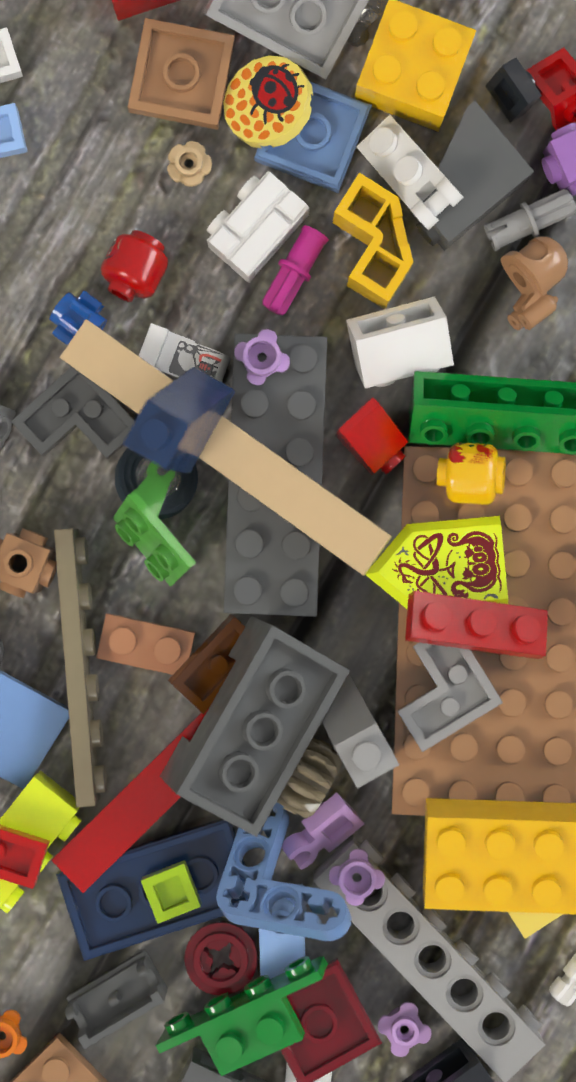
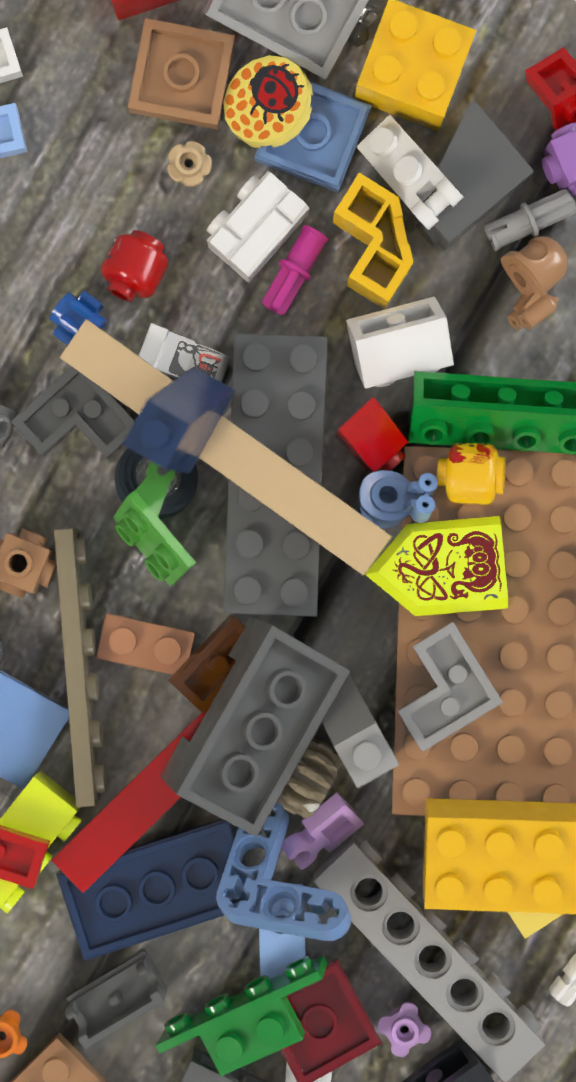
lime plate [141,860,202,924] -> none
dark red gear [184,920,257,996] -> none
lavender plate [234,329,290,385] -> none
lavender plate [329,849,385,906] -> none
red plate [405,591,548,659] -> none
black plate [485,57,542,123] -> none
none -> medium blue piece [359,470,438,529]

